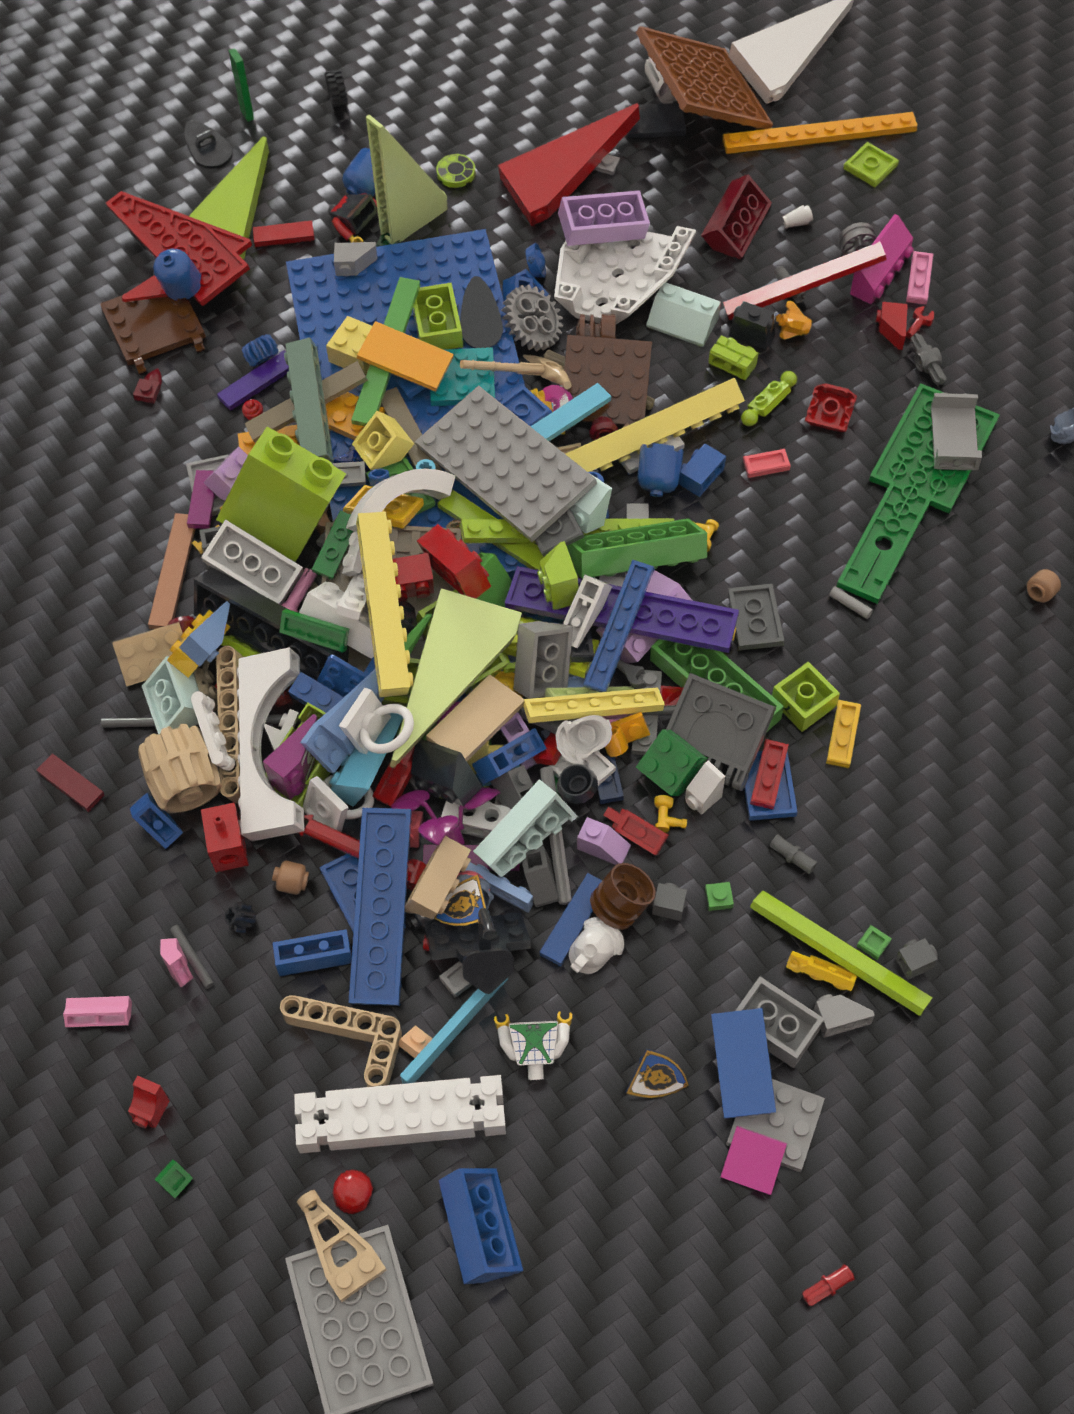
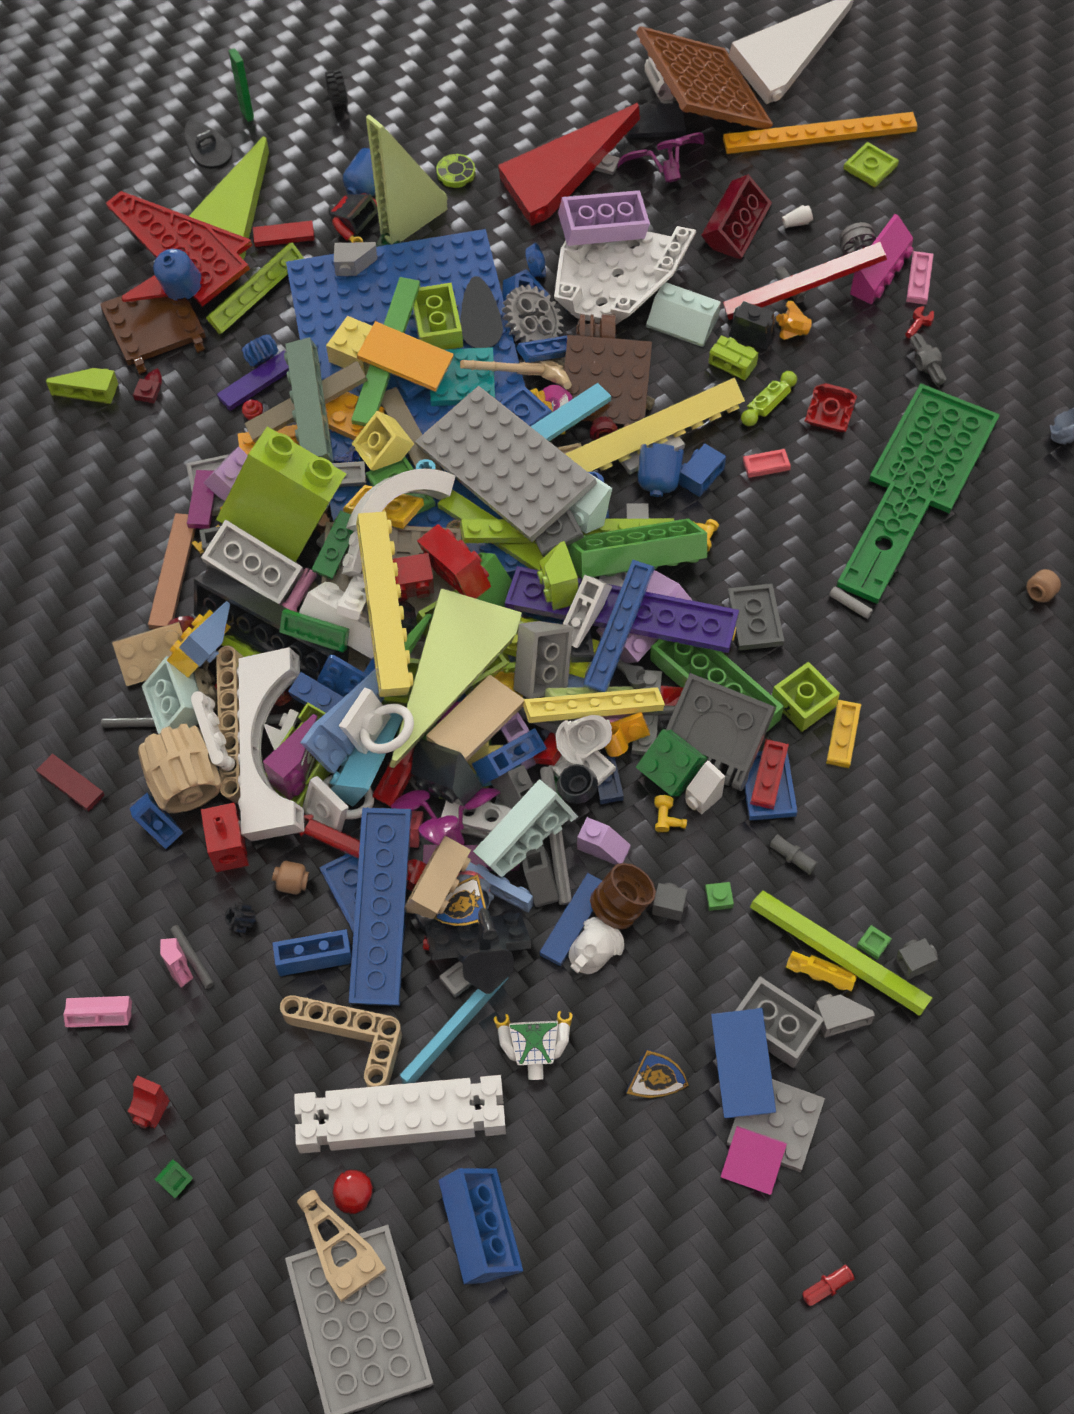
blue tile [368,468,390,486] -> none
light nougat plate [398,1025,433,1058] -> none
red hinge [604,807,669,856] -> none
red slope [876,302,908,350] -> none
light grey panel [931,393,982,470] -> none
none -> lime slope [46,368,118,404]
none -> lime plate [206,242,305,334]
none -> blue tile [516,336,567,363]
none -> magenta plant [617,132,704,183]

